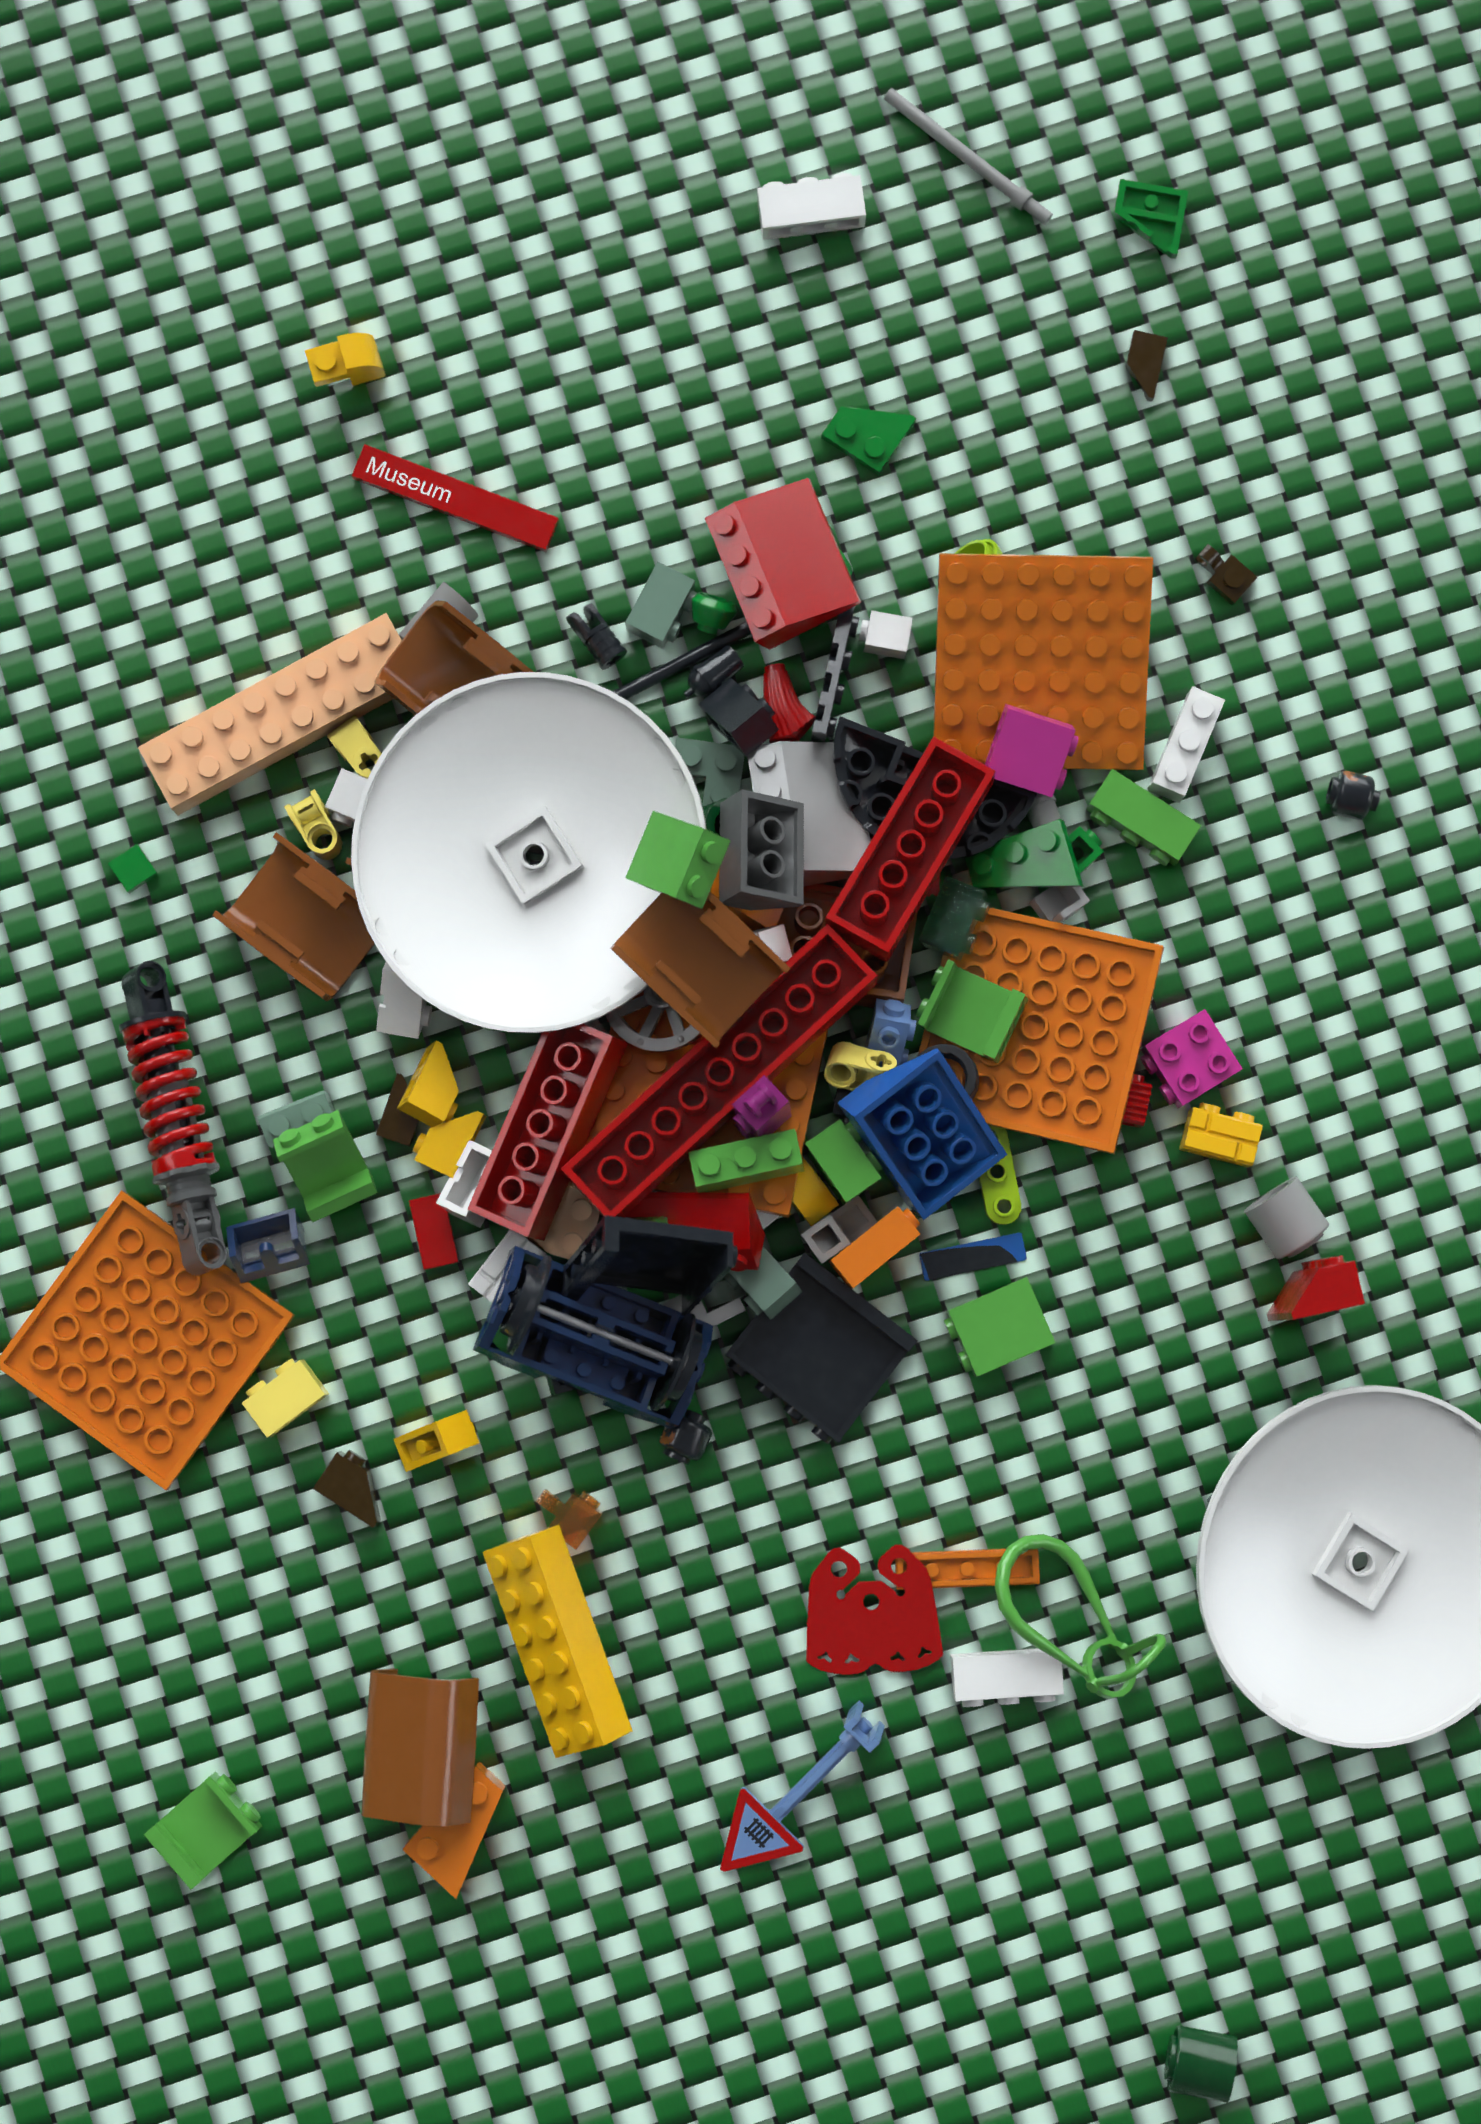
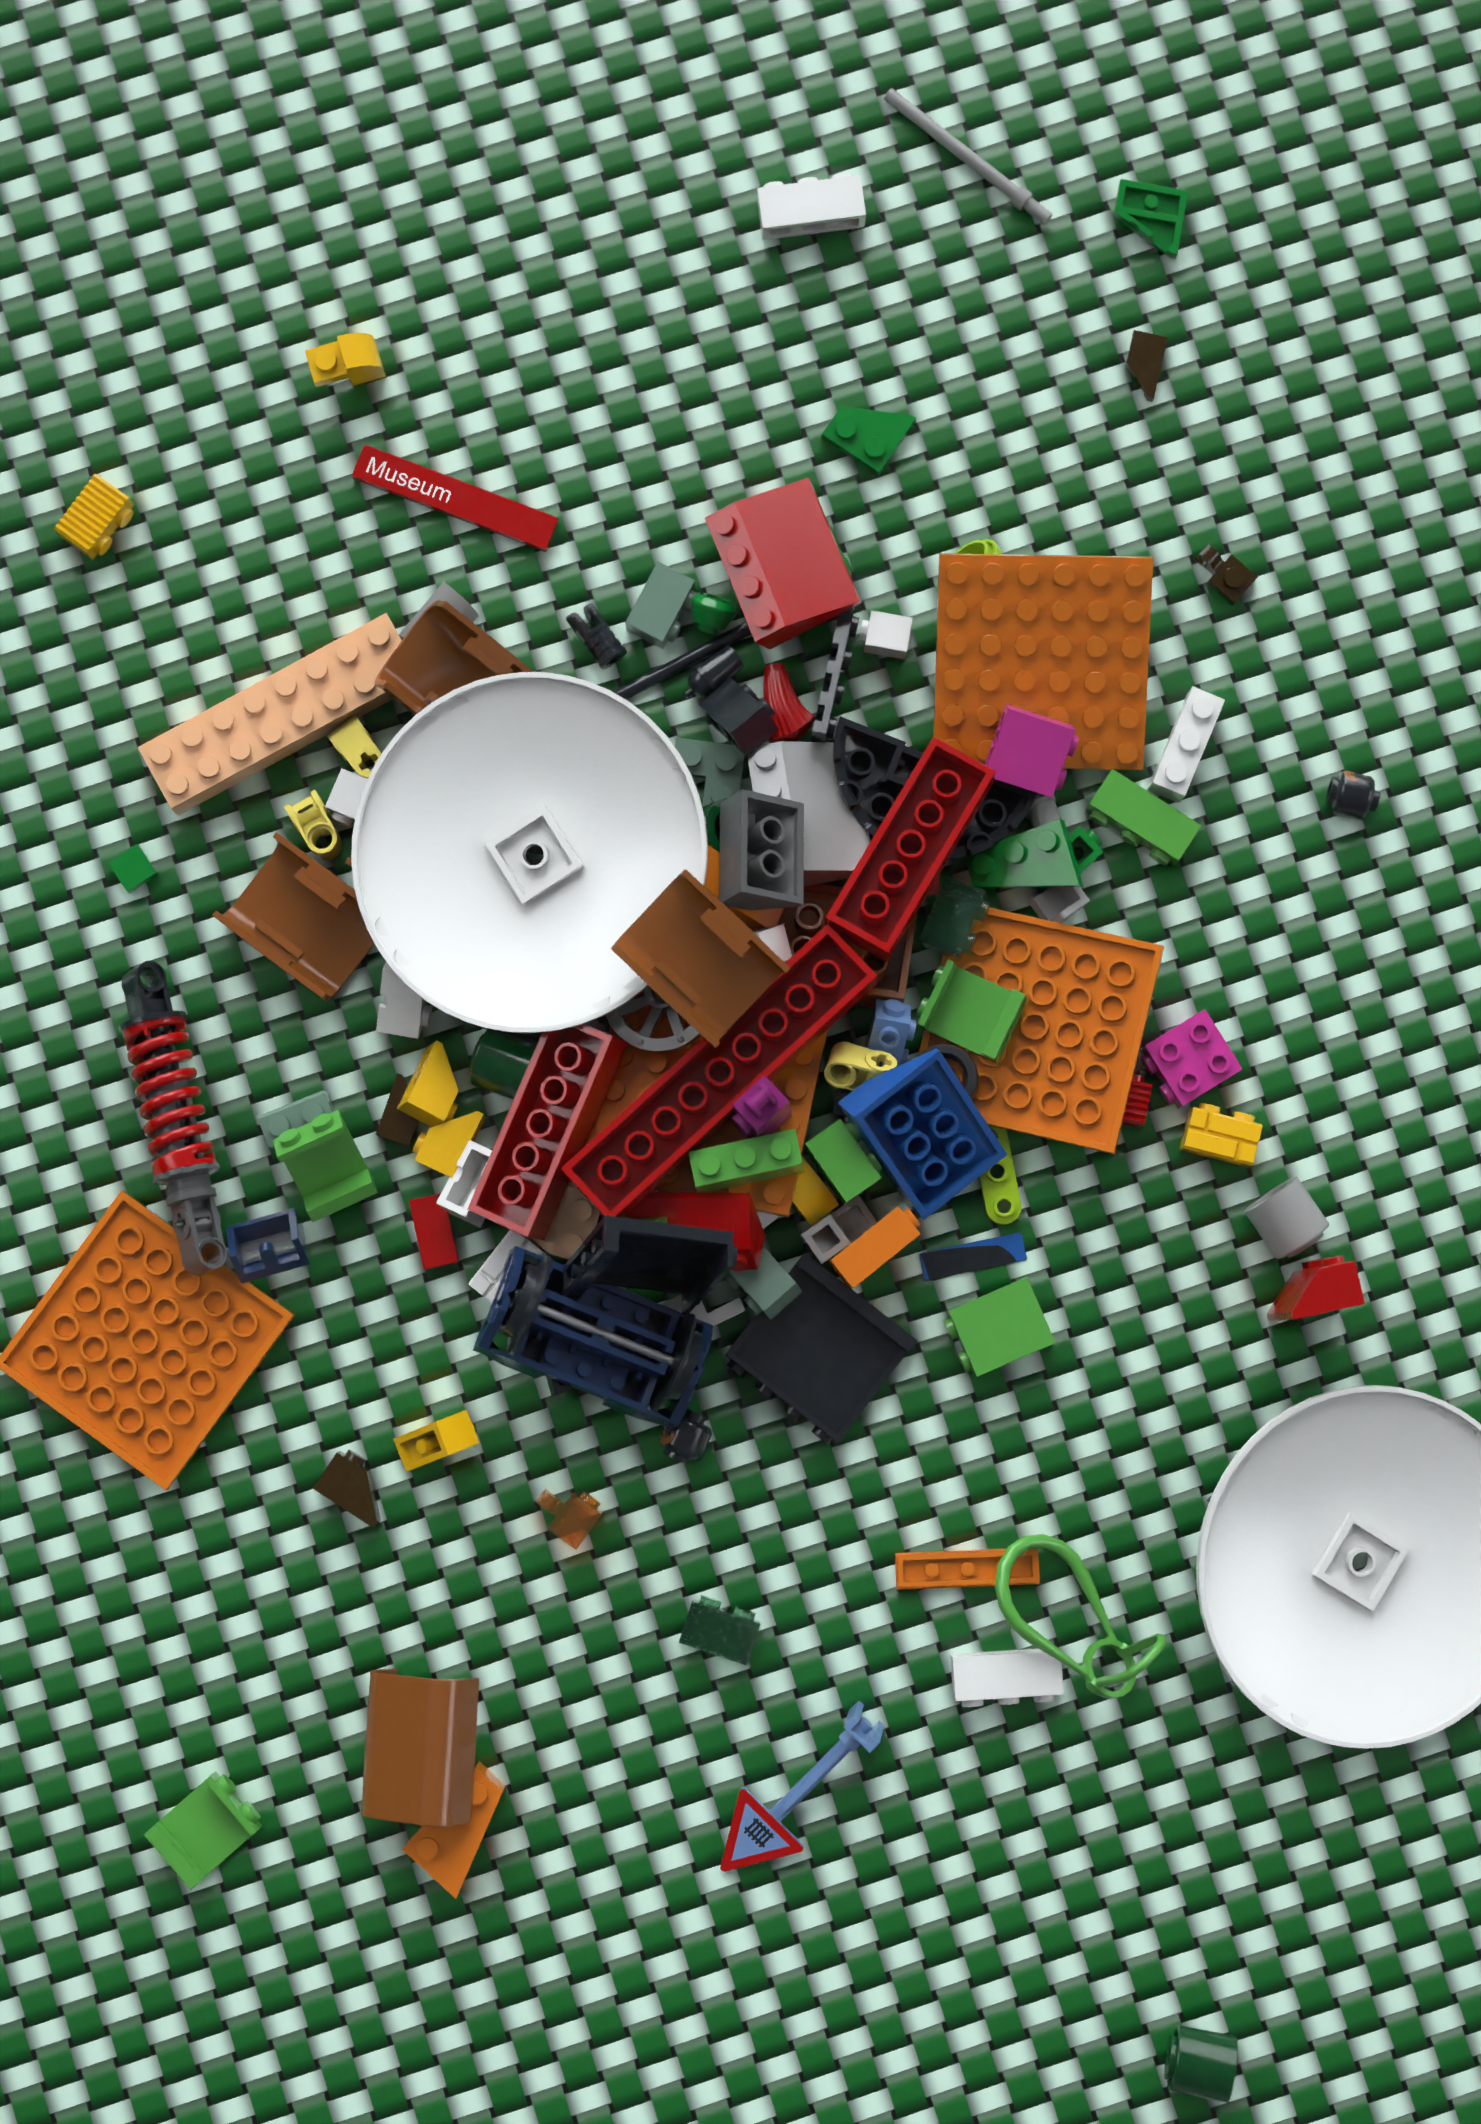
light yellow brick [242,1358,329,1438] -> none
yellow brick [483,1525,633,1758] -> none
bright green panel [625,811,731,909] -> none
red piece [806,1544,943,1675] -> none
none -> yellow brick [54,474,134,560]
none -> dark green piece [469,1029,538,1100]
none -> clear green brick [679,1595,761,1665]

